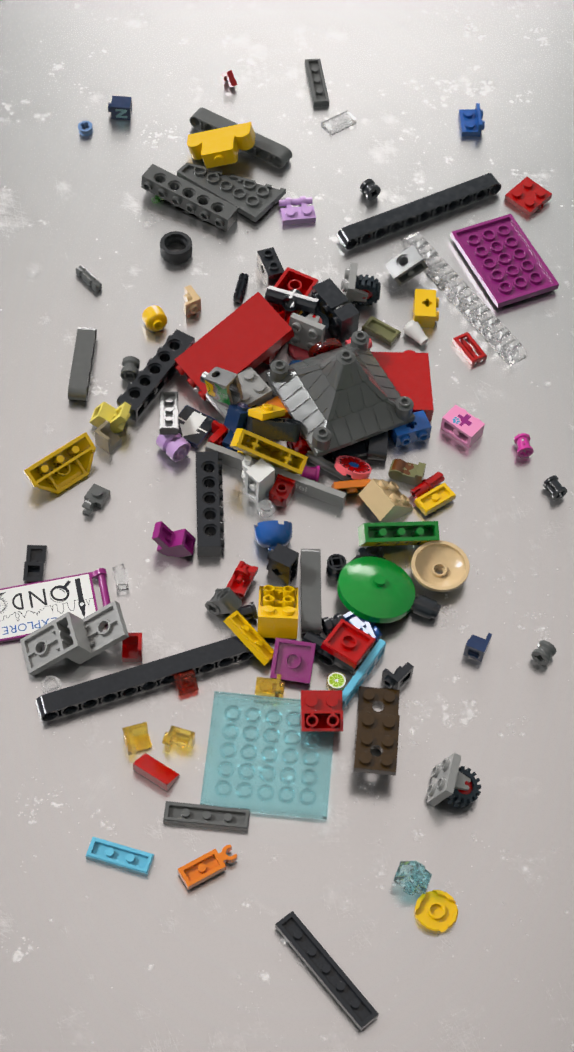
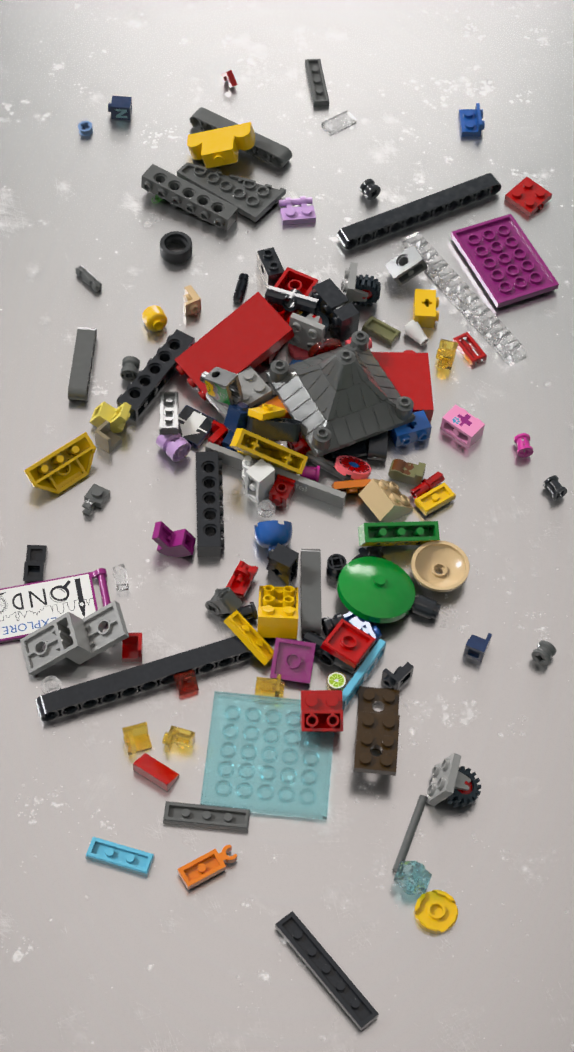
none -> dark grey bar [392,795,428,873]
none -> clear yellow brick [436,339,458,370]

